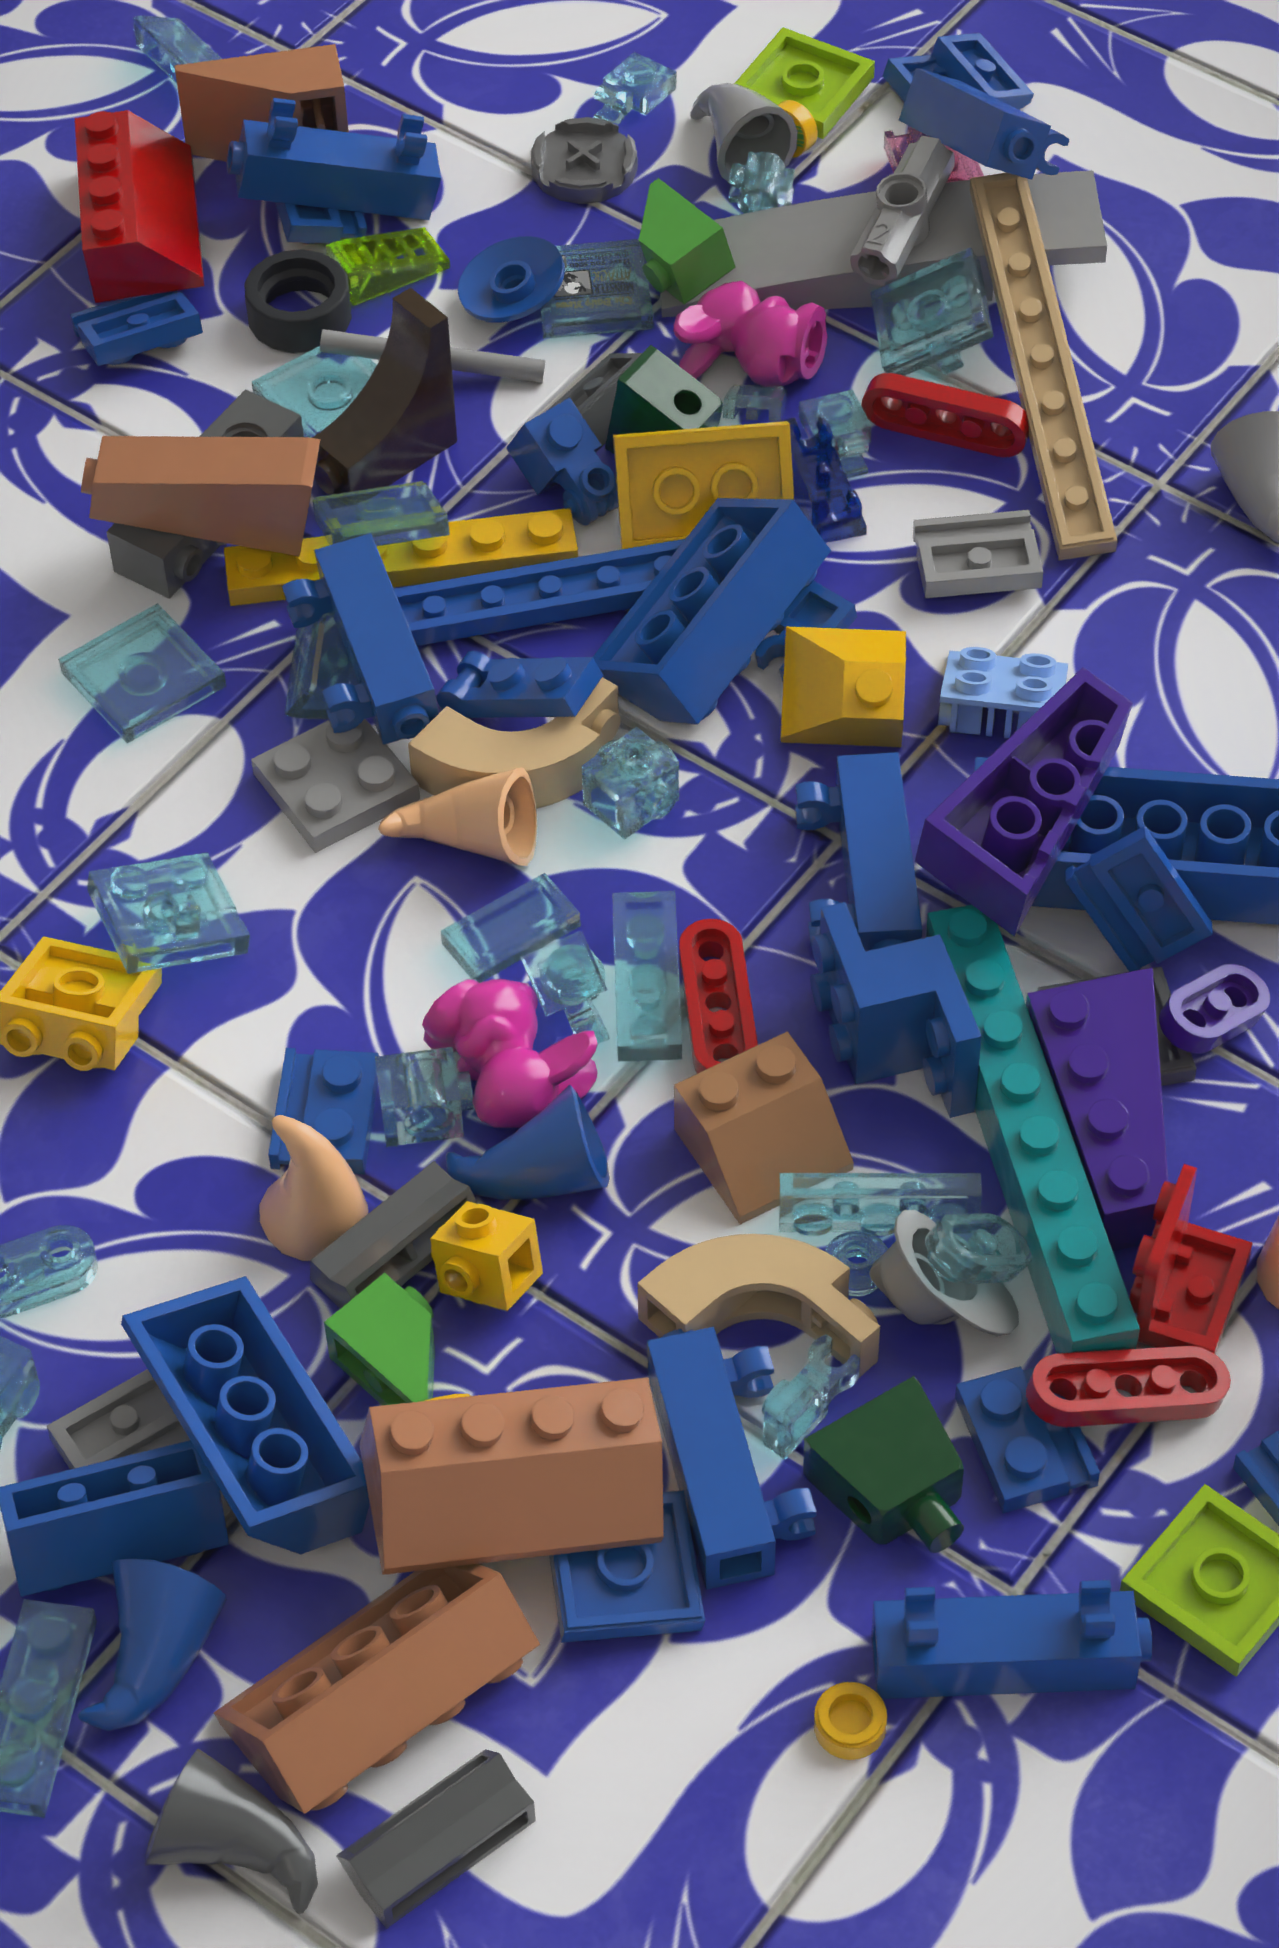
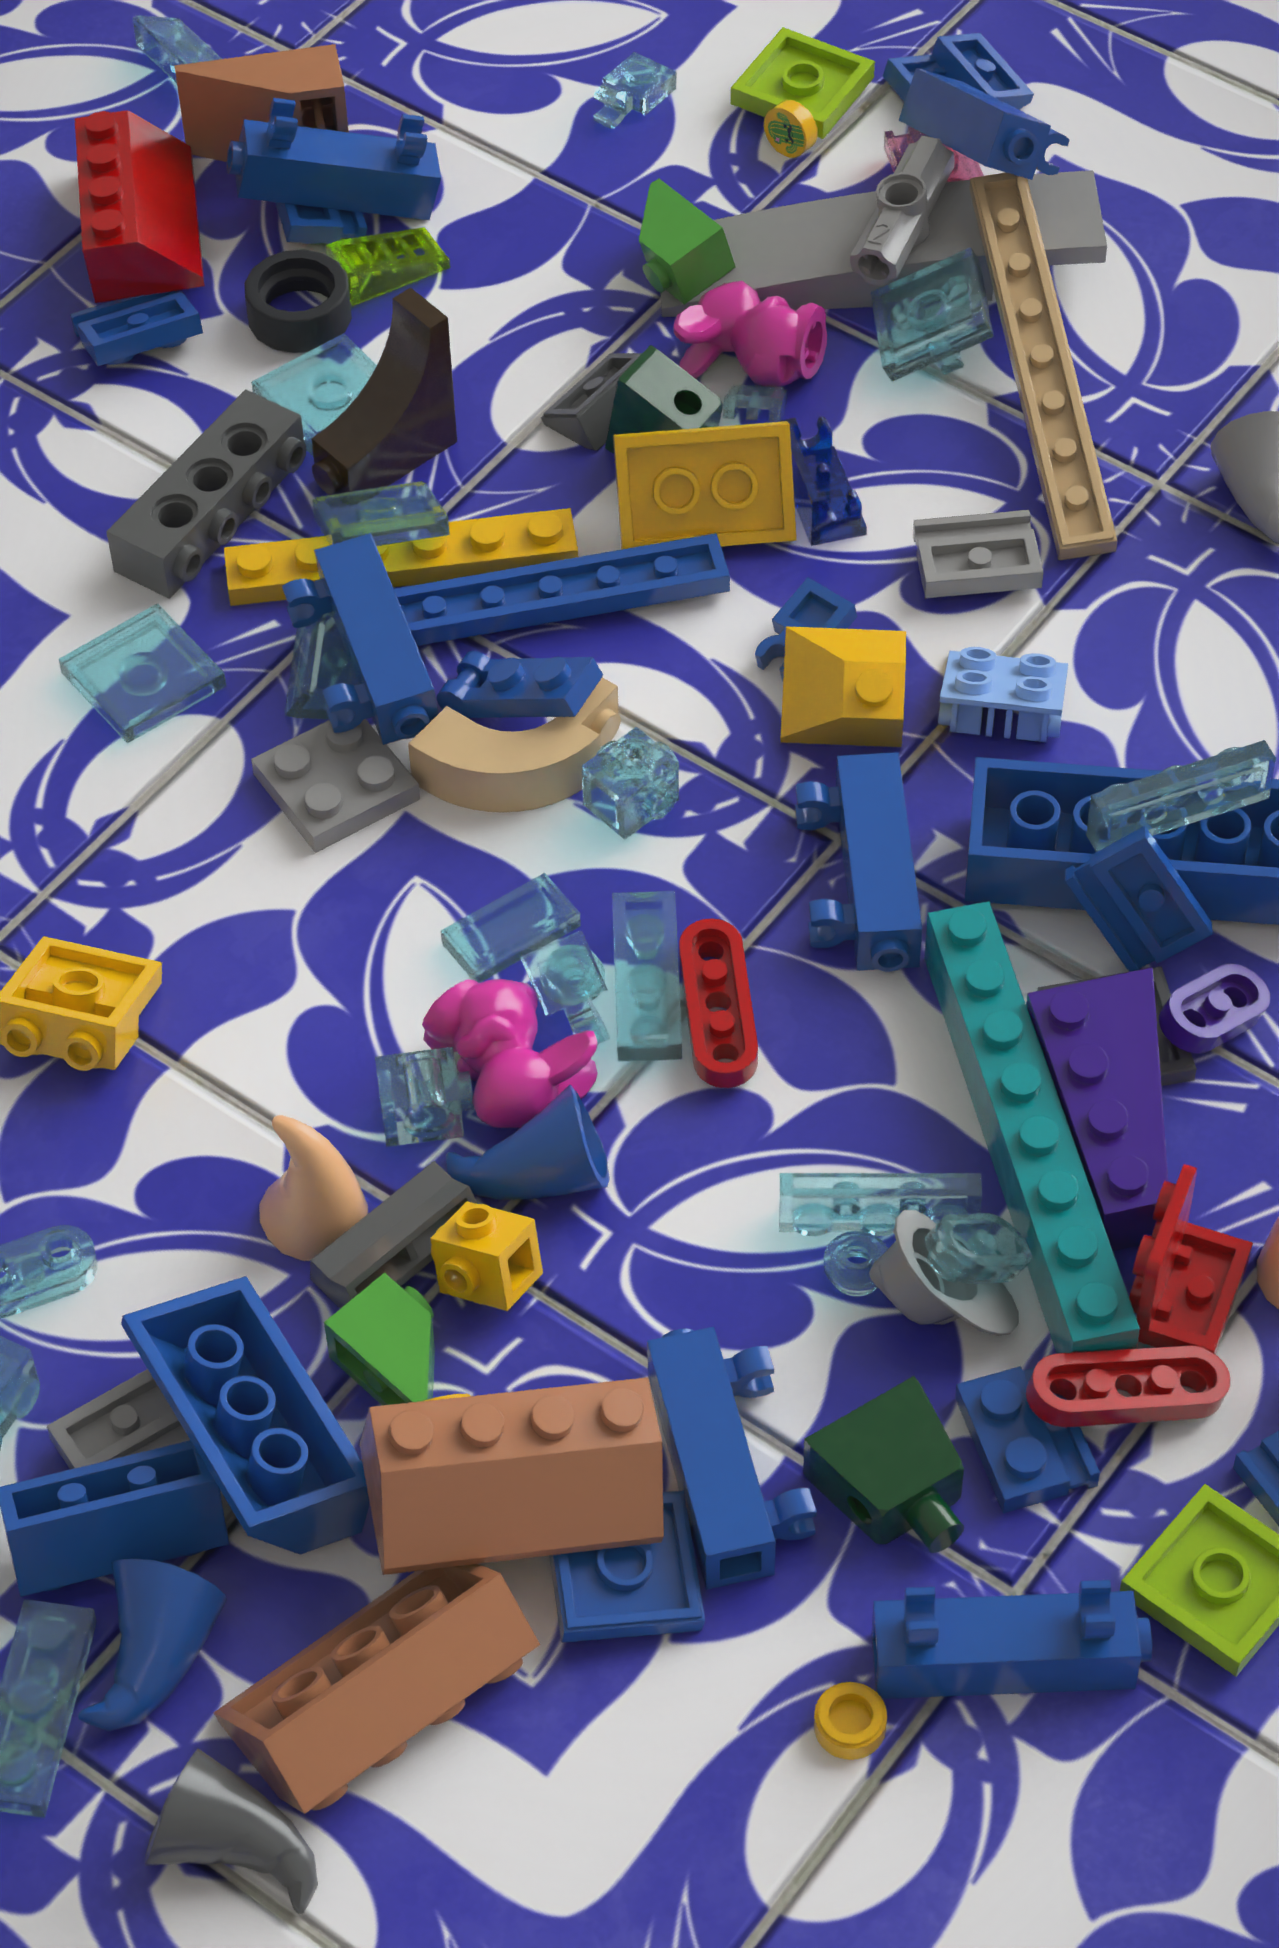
nougat slope [81,436,320,557] -> none
clear light blue hinge [87,853,250,974] -> none
blue plate [268,1048,380,1175] -> none
light grey bar [320,329,546,383] -> none
dark grey piece [336,1749,536,1929] -> none
light nougat hat [378,768,537,866] -> none
blue dish [458,236,565,323] -> none
blue brick [506,397,618,526] -> none
flat silver tile [531,117,638,204] -> none
clear light blue tile [539,239,653,339] -> none
blue slope [593,498,831,724] -> none
tan arch [637,1234,880,1378] -> none
medium nougat slope [674,1031,854,1224] -> none
light grey hat [690,83,798,188] -> none
clear light blue gear [728,151,795,214] -> none
clear light blue plate [762,1334,860,1460] -> none
clear light blue plate [799,389,871,478] -> none
blue bracket [810,902,982,1118] -> none
red plate [861,373,1029,457] -> none
dark purple wedge [914,667,1133,937] -> none
none -> clear light blue plate [1086,740,1276,852]

